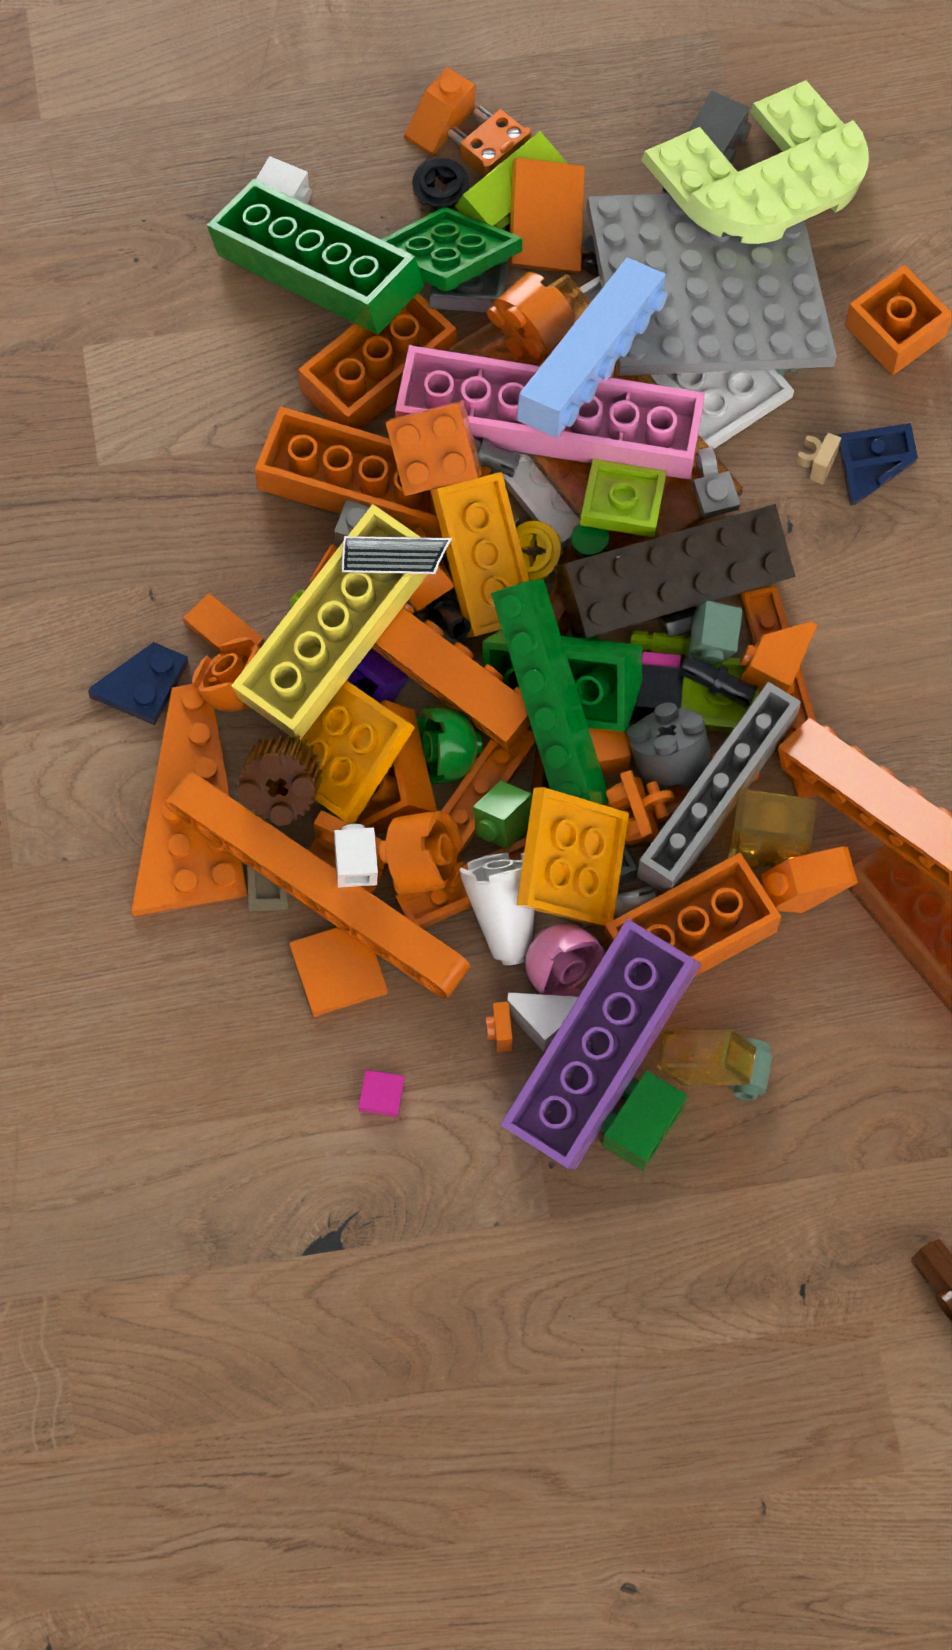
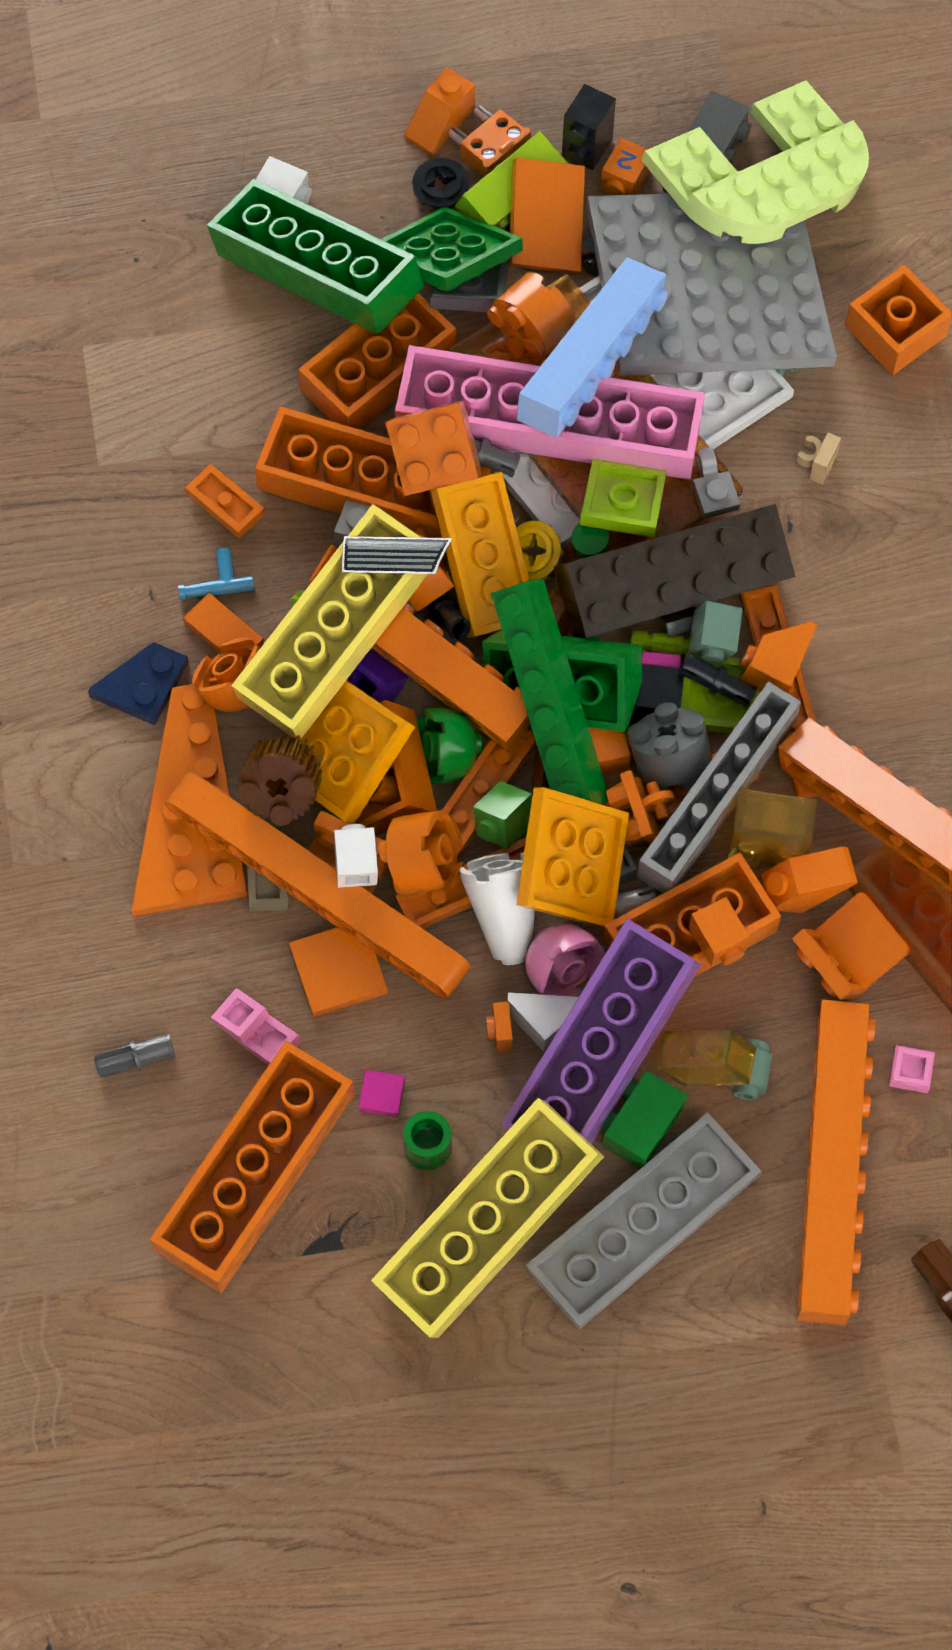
dark blue wing [838,423,918,506] -> none
none -> dark grey axle [94,1033,175,1077]
none -> orange brick [150,1041,355,1294]
none -> dark azure piece [178,548,255,600]
none -> orange plate [185,464,265,539]
none -> bright pink slope [211,988,302,1065]
none -> light yellow brick [371,1098,604,1338]
none -> green piece [403,1111,452,1171]
none -> light grey plate [525,1112,762,1330]
none -> black brick [562,84,616,170]
none -> orange brick [600,137,650,196]
none -> orange brick [689,897,750,967]
none -> orange bracket [792,892,910,1000]
none -> orange brick [797,1000,875,1325]
none -> bright pink tile [889,1045,935,1093]

